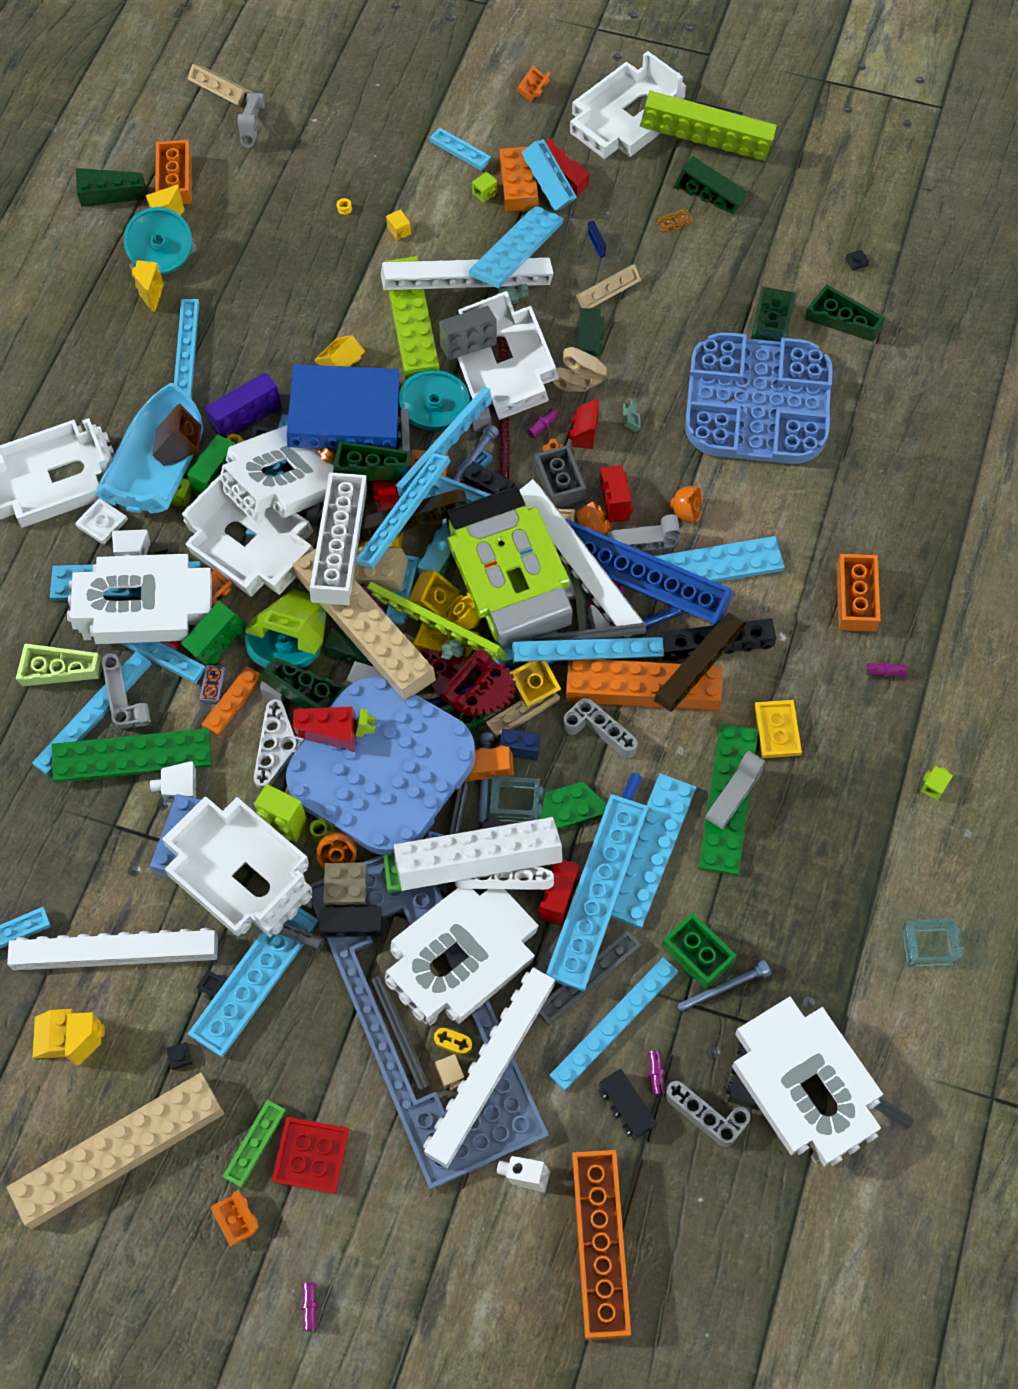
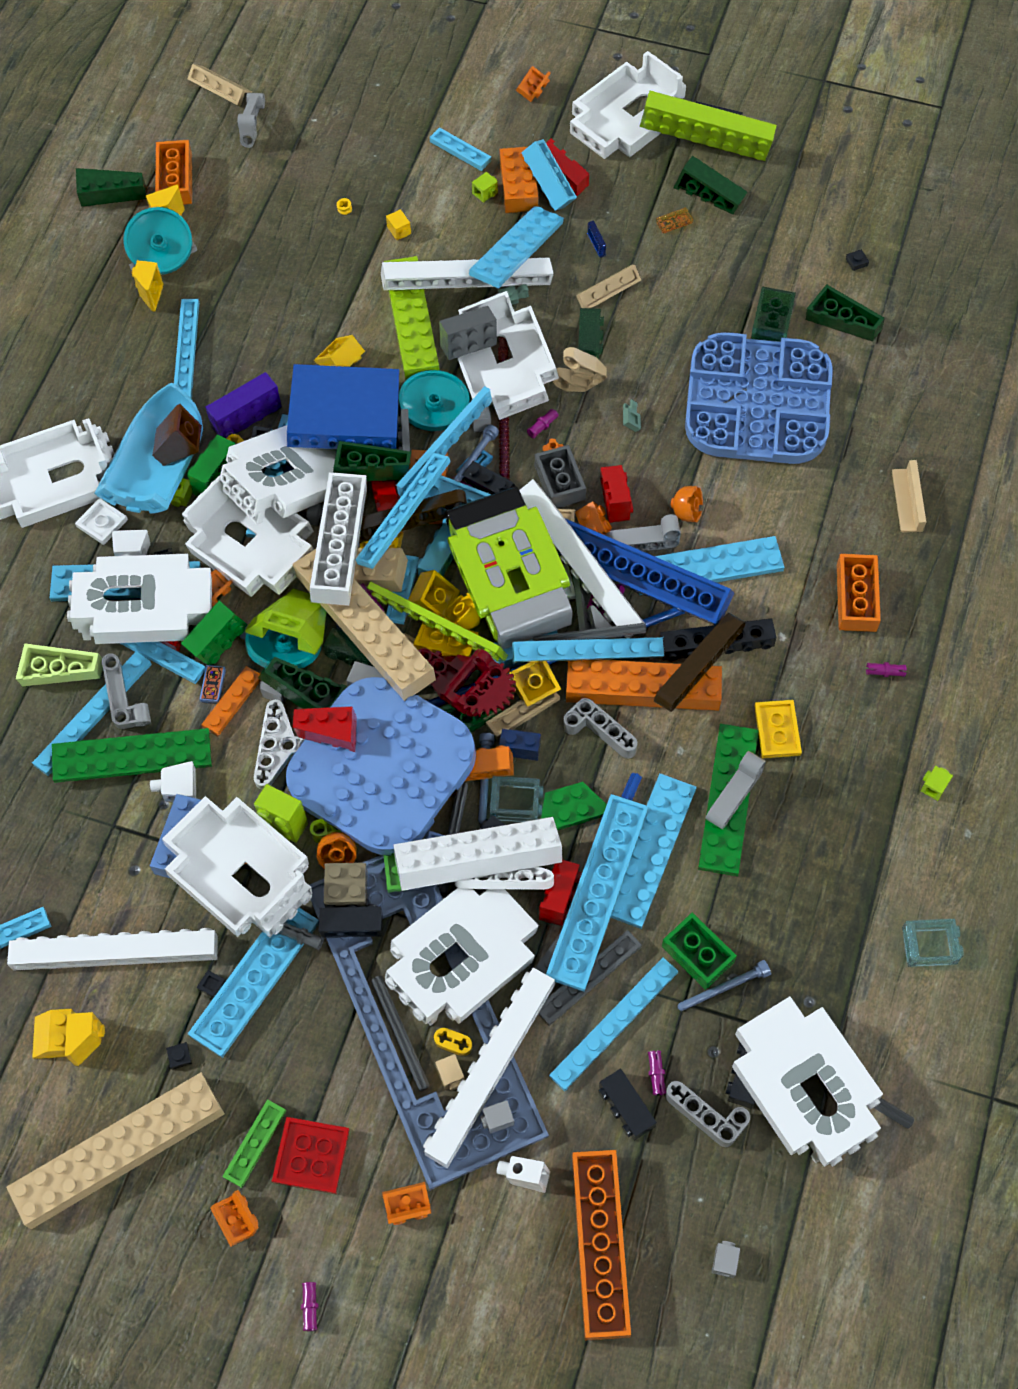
orange plate [318,447,336,464] -> none
lime tile [355,709,376,737] -> none
sand green plate [441,640,467,660] -> none
red slope [569,399,599,449] -> none
none -> orange bracket [382,1182,431,1225]
none -> light grey brick [480,1100,514,1134]
none -> light grey brick [712,1241,740,1278]
none -> tan panel [892,460,926,532]

